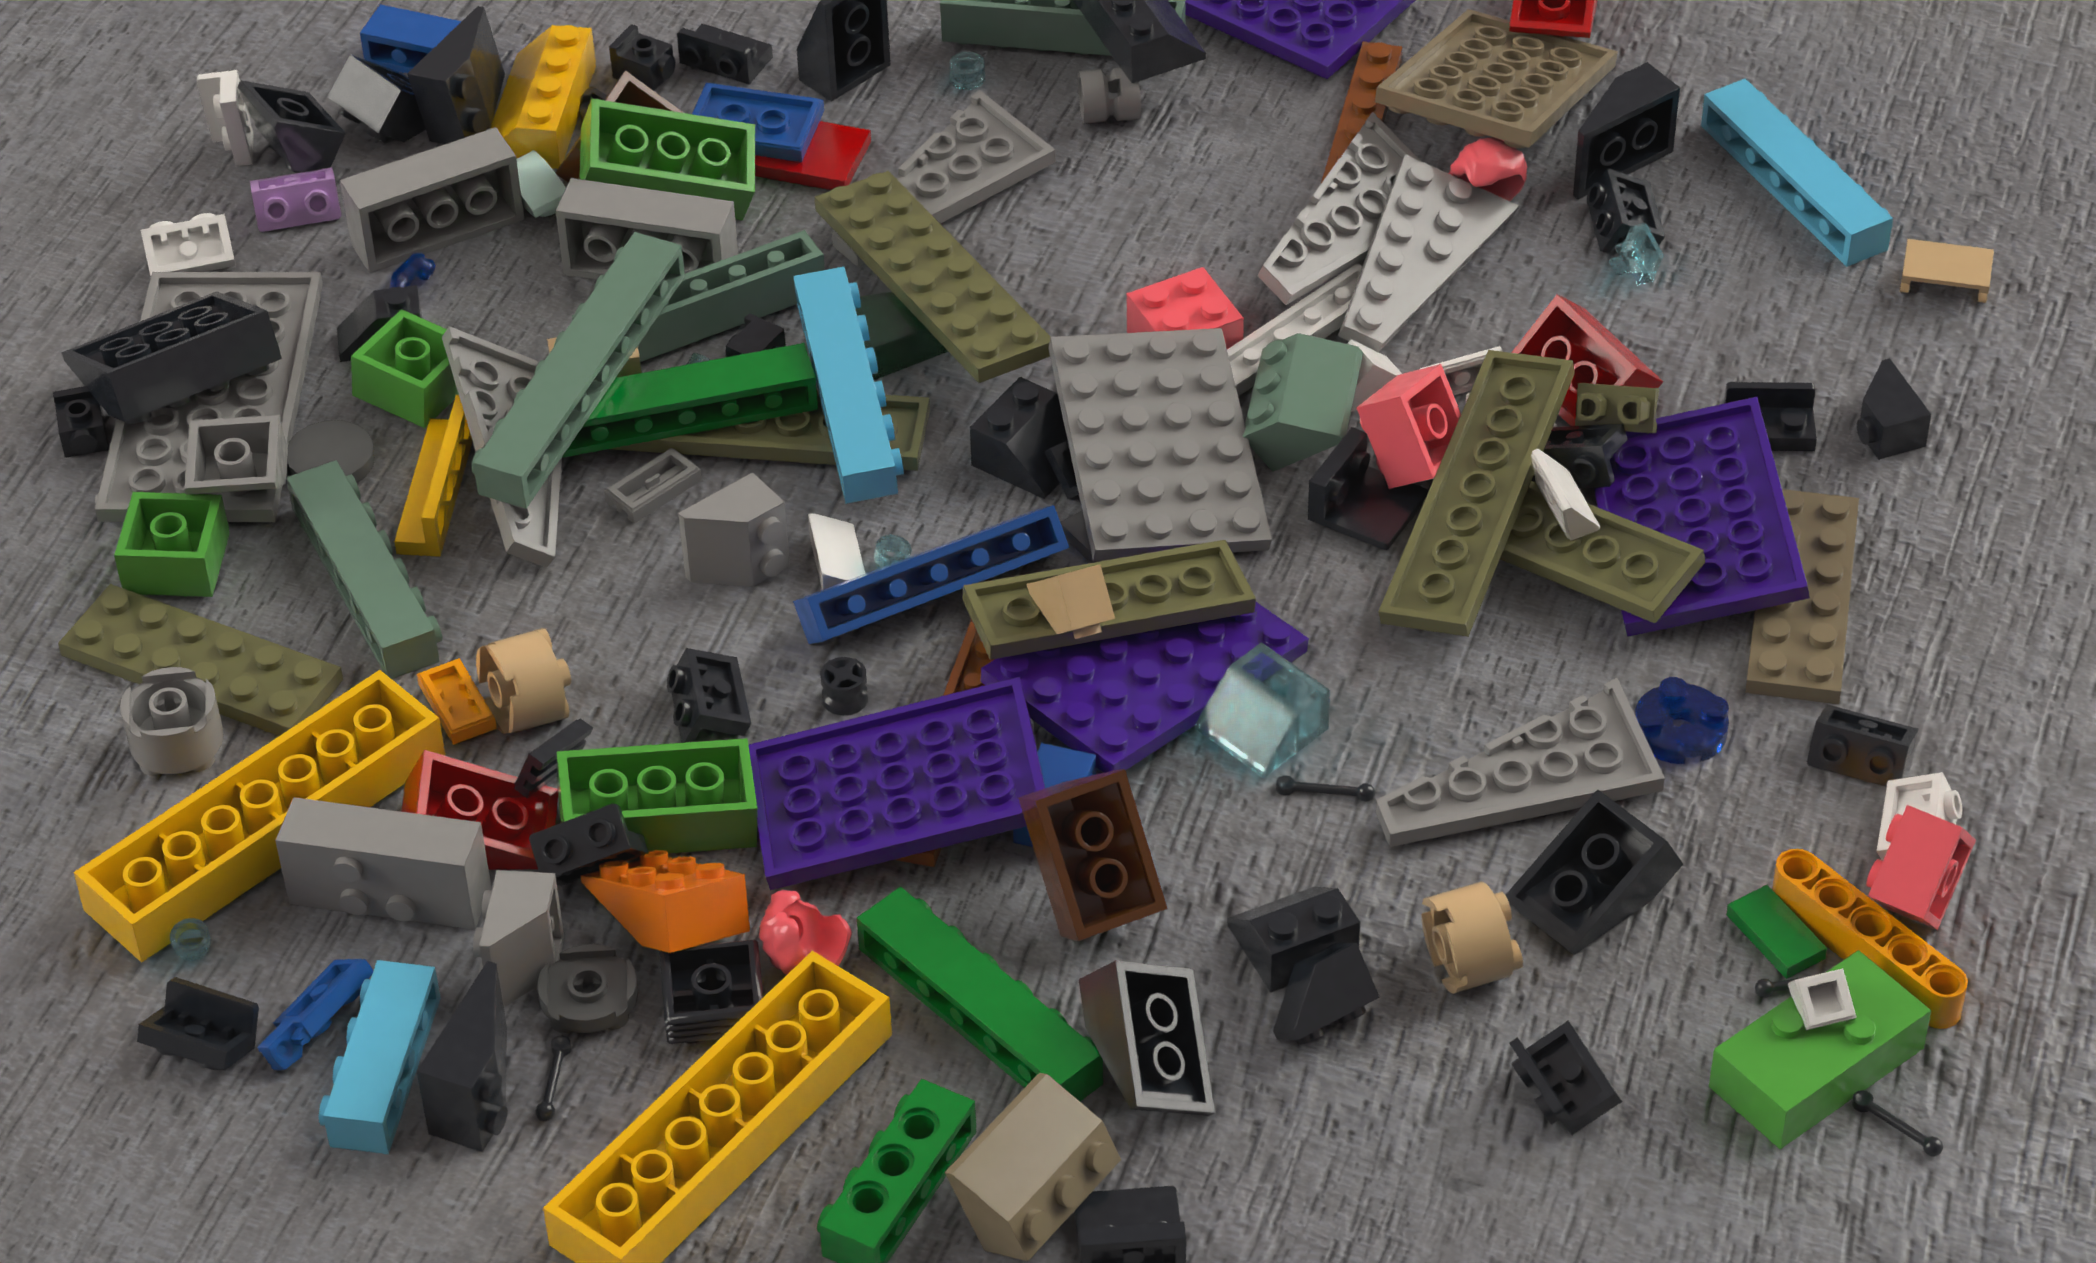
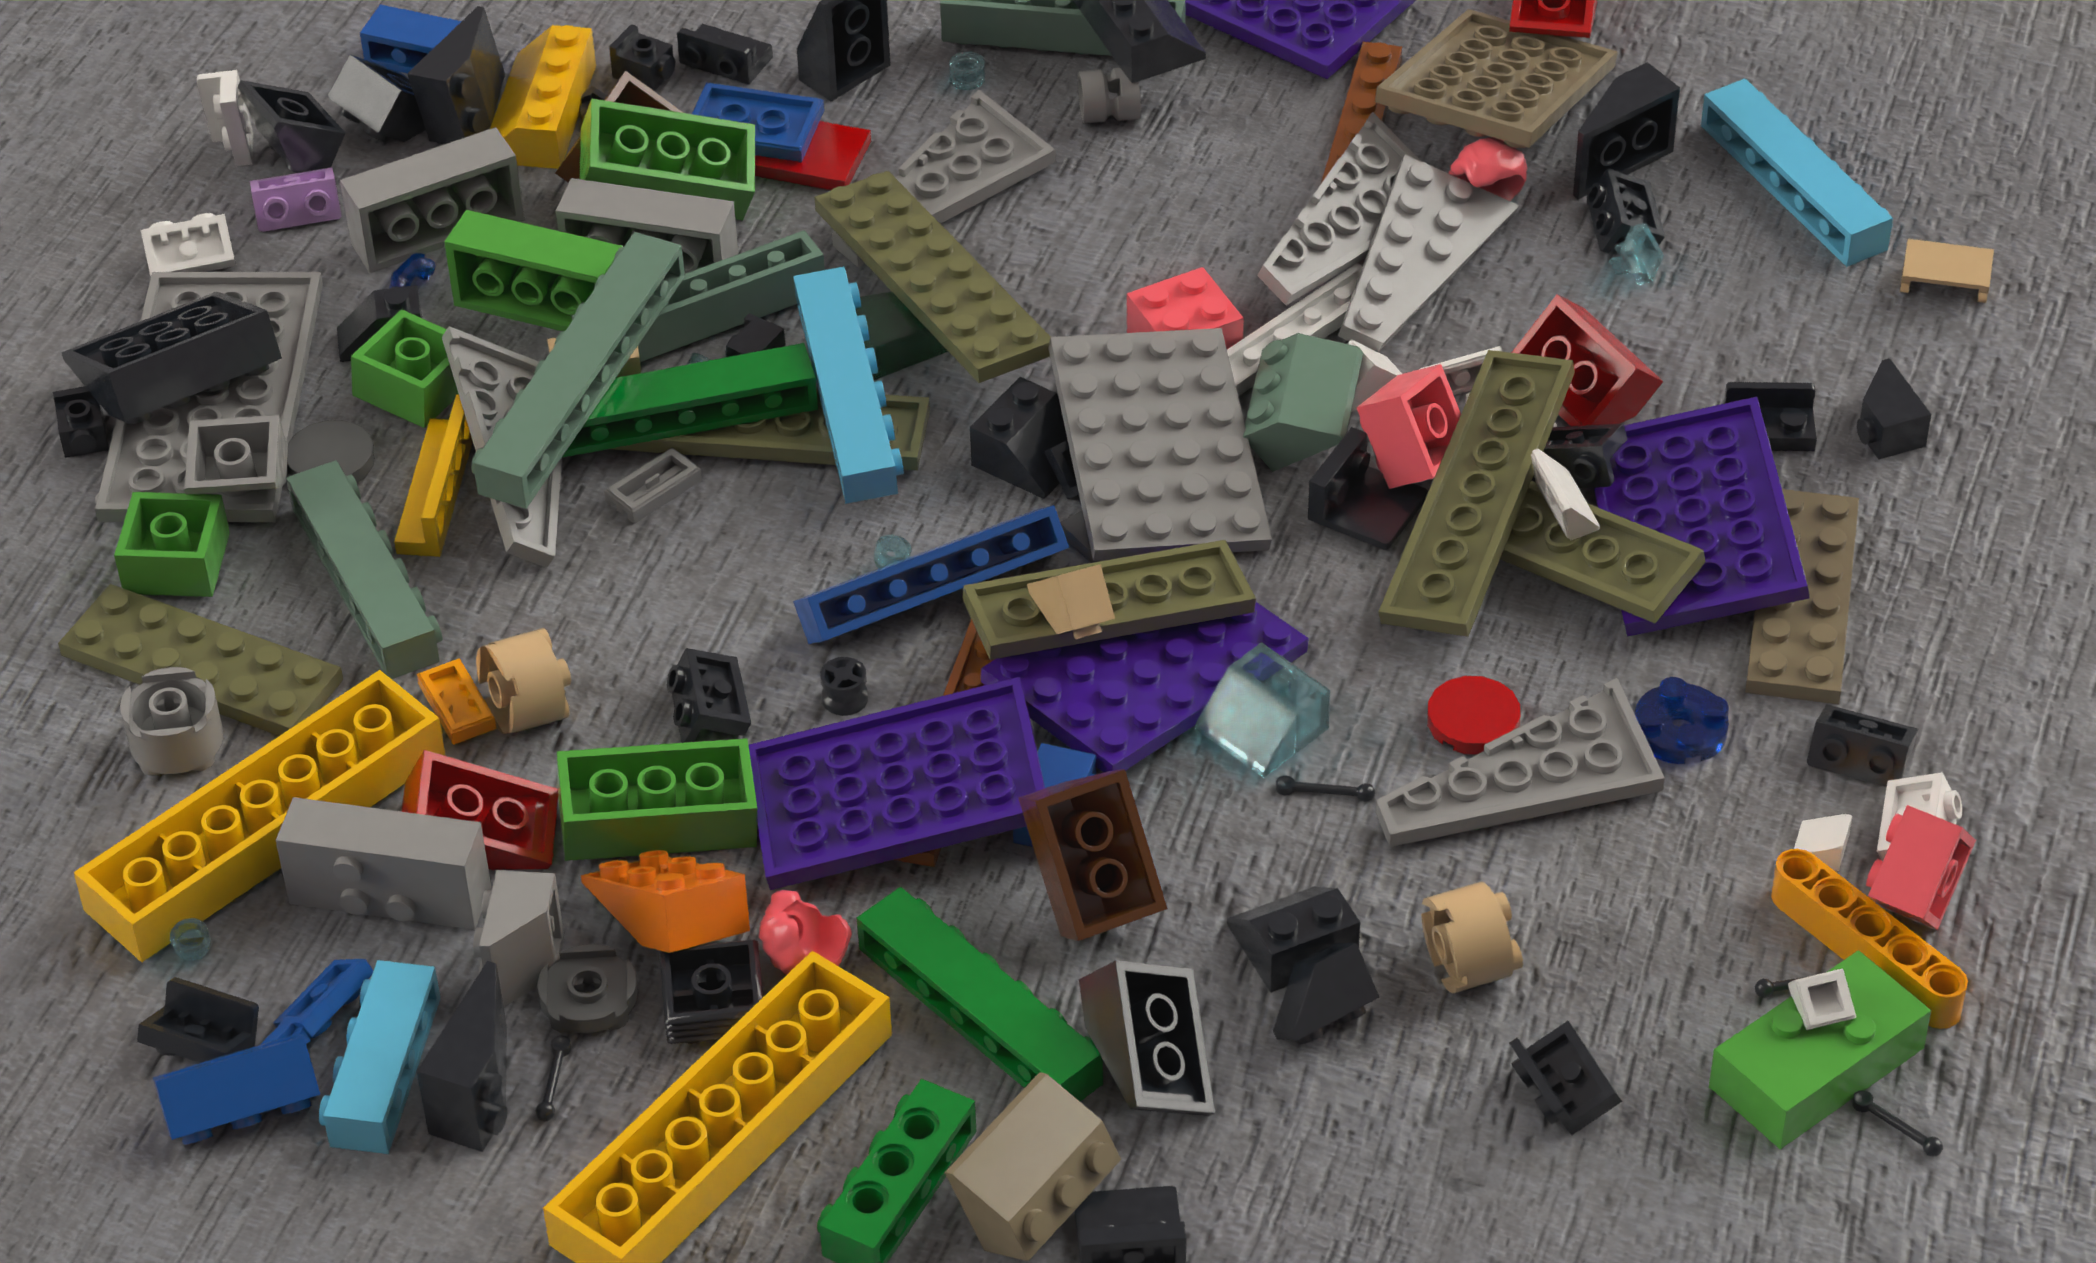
black tile [514,718,593,798] -> none
light aqua slope [516,150,566,218] -> none
black bracket [529,804,649,886] -> none
light grey slope [678,472,790,587] -> none
white slope [808,513,865,590] -> none
black slope [1506,789,1683,955] -> none
olive hips [1575,383,1659,433] -> none
green tile [1726,885,1827,979] -> none
none -> blue brick [152,1033,321,1145]
none -> bright green brick [444,210,623,331]
none -> red tile [1427,676,1521,755]
none -> white slope [1794,814,1852,871]

